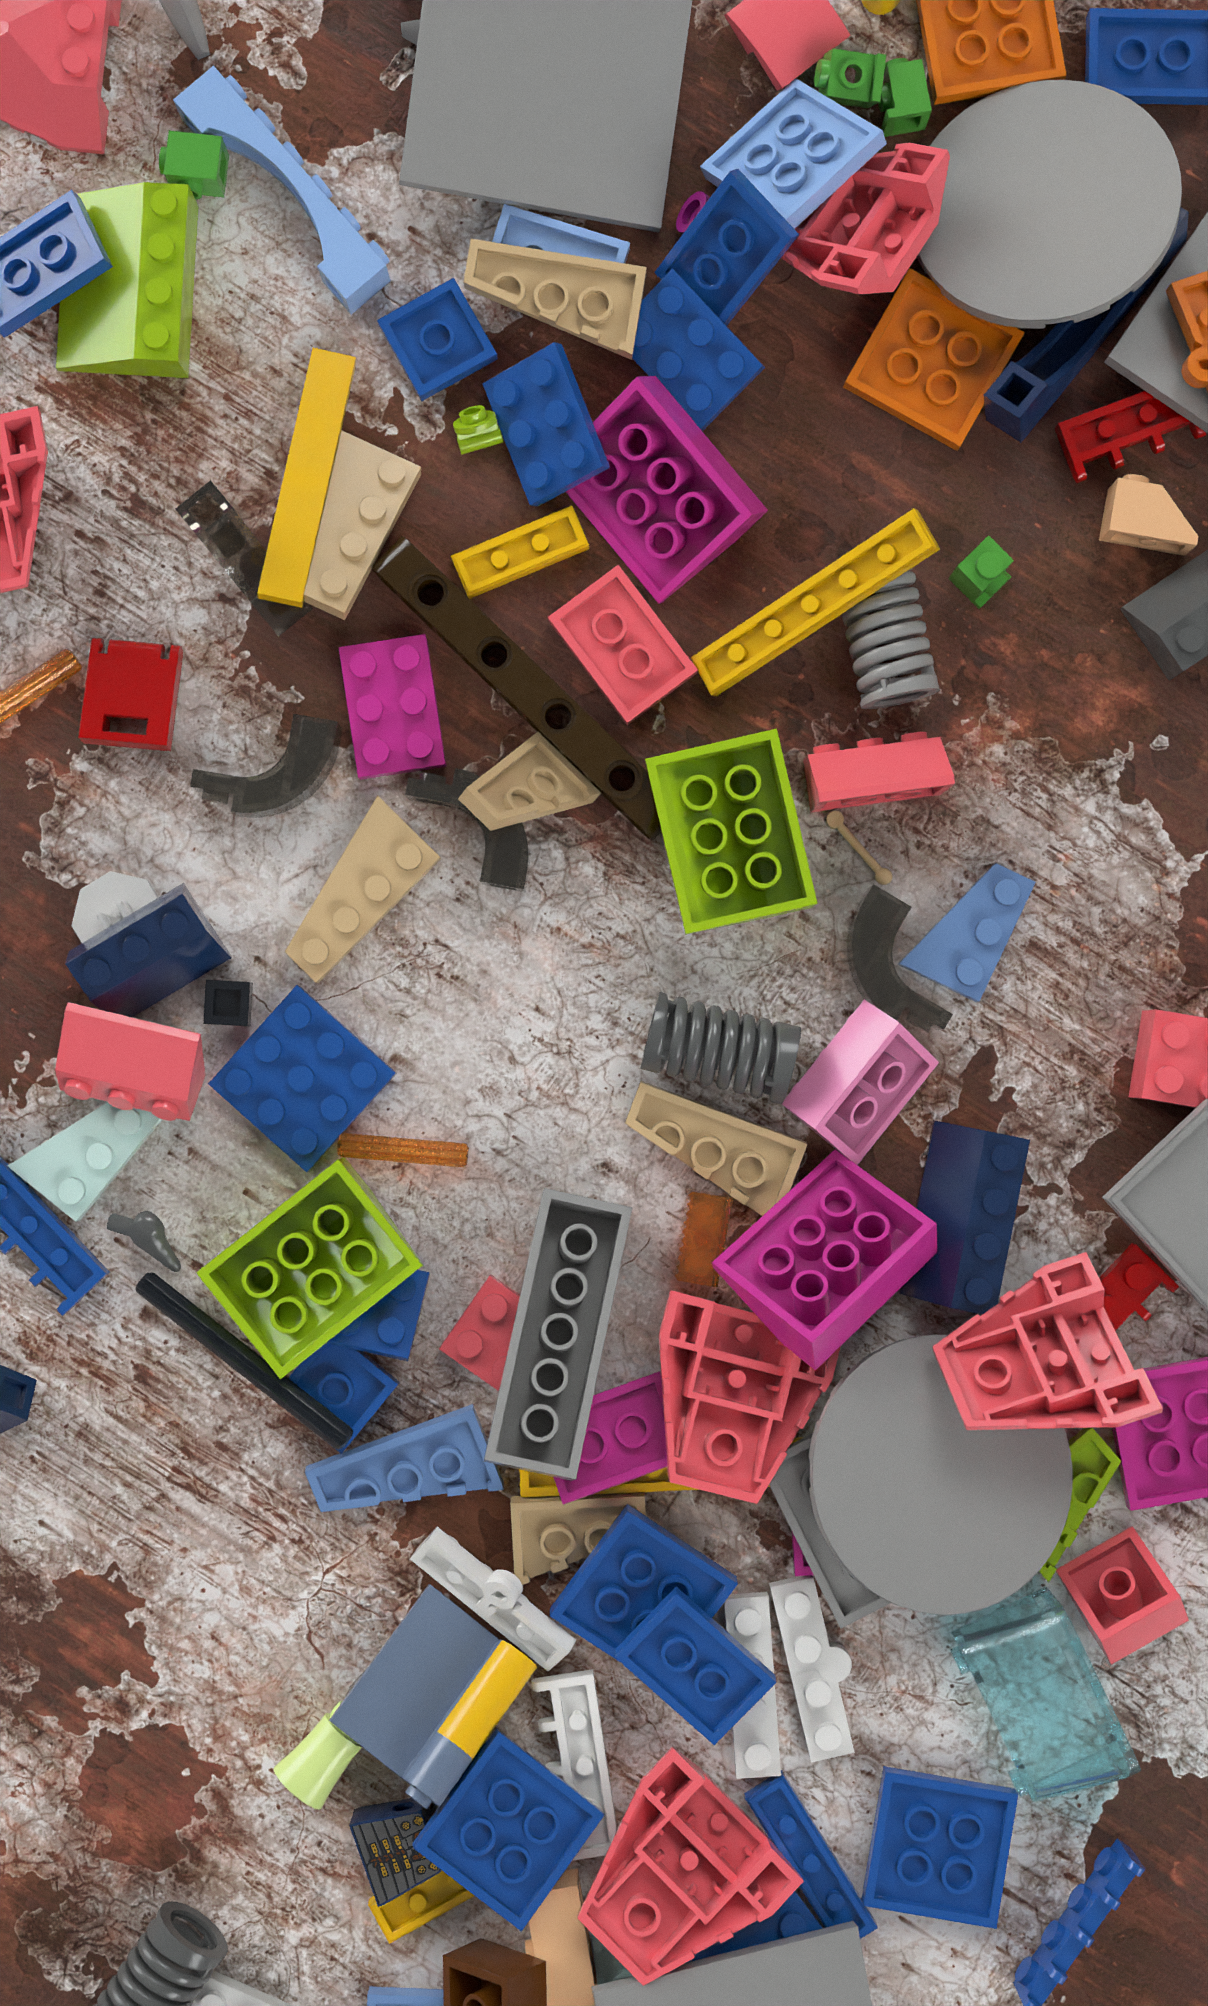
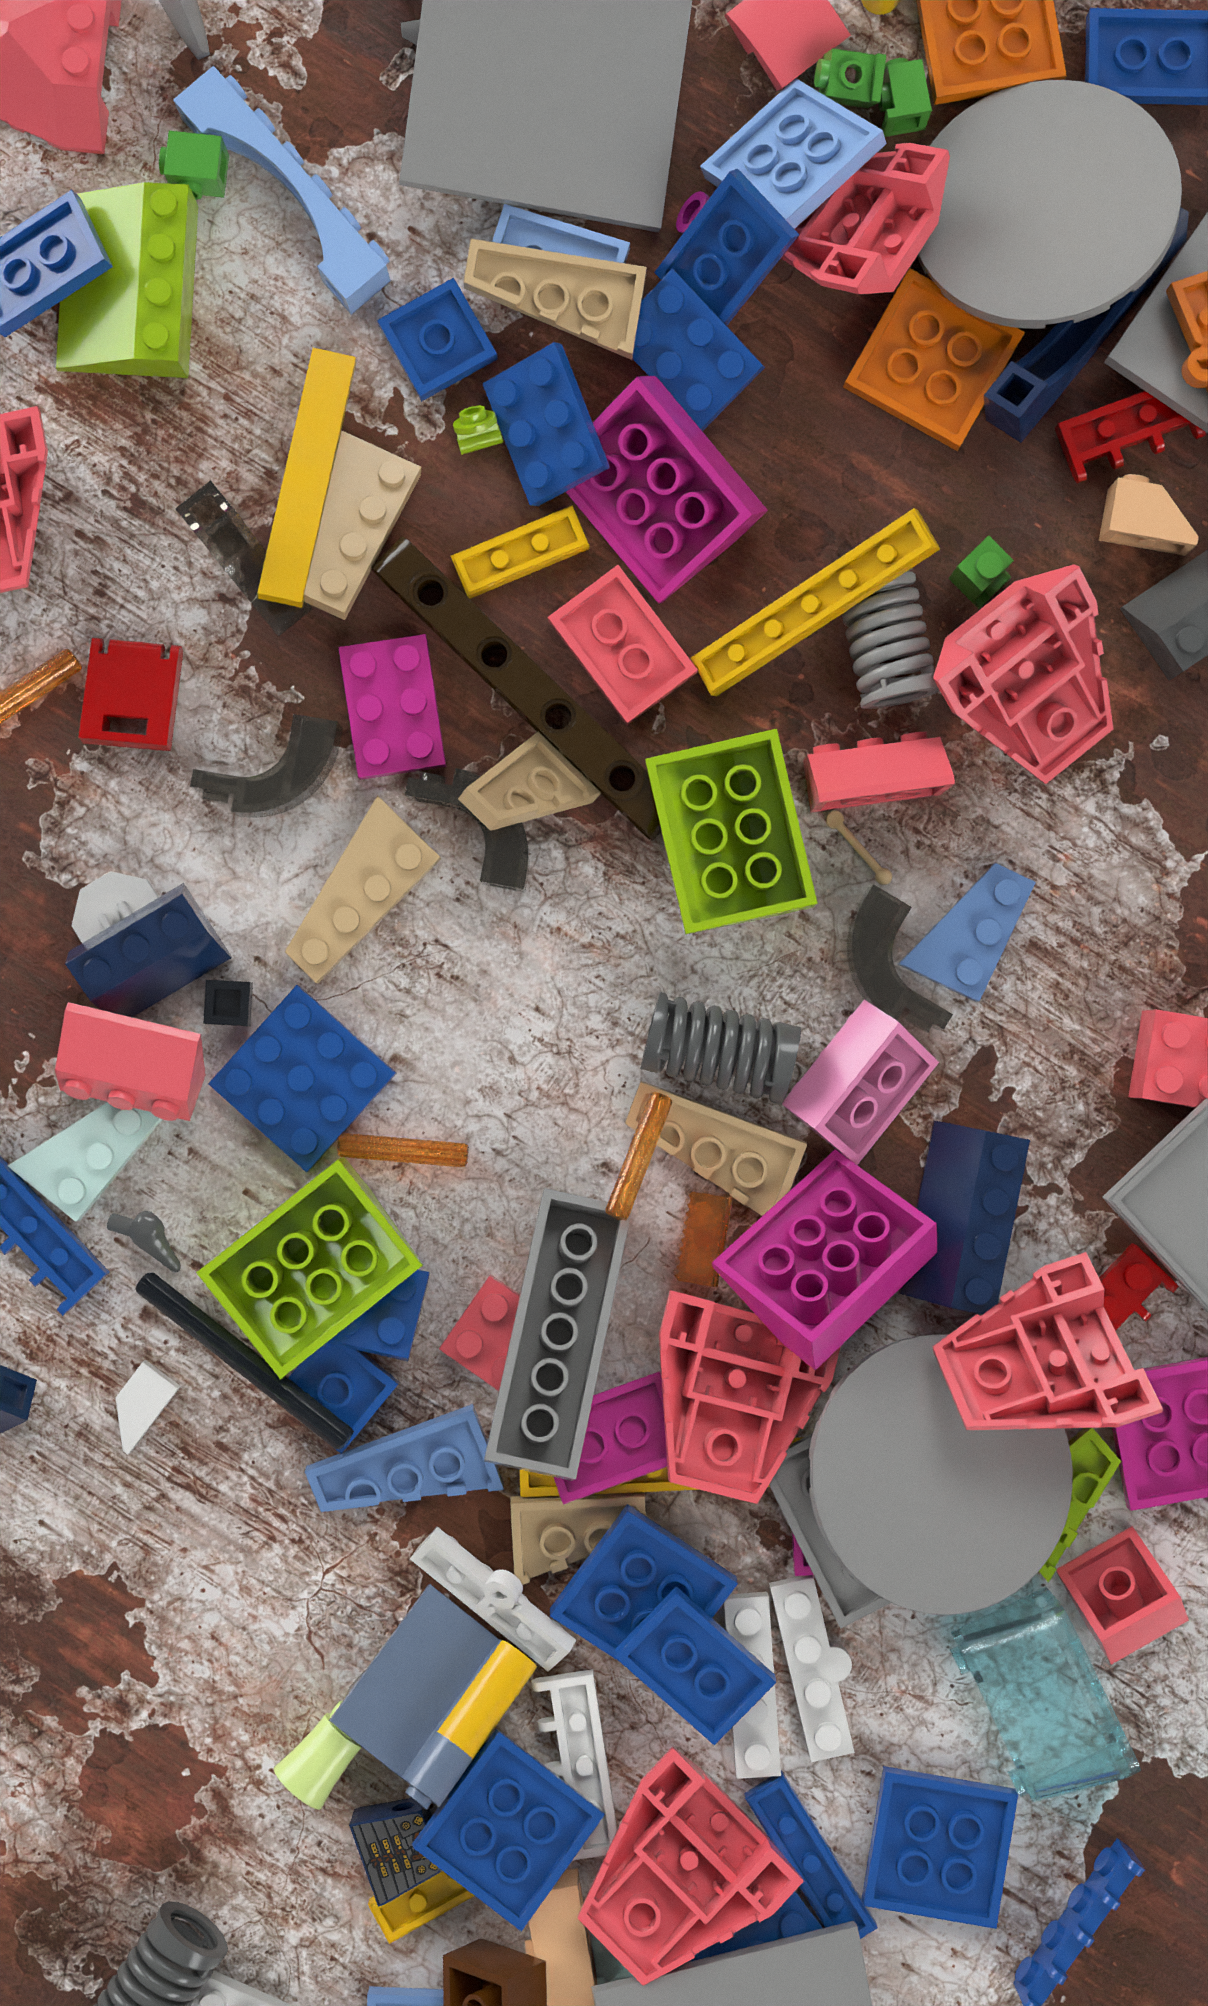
none -> white tile [116,1360,181,1455]
none -> clear orange axle [605,1092,673,1220]
none -> coral wedge [933,564,1113,784]

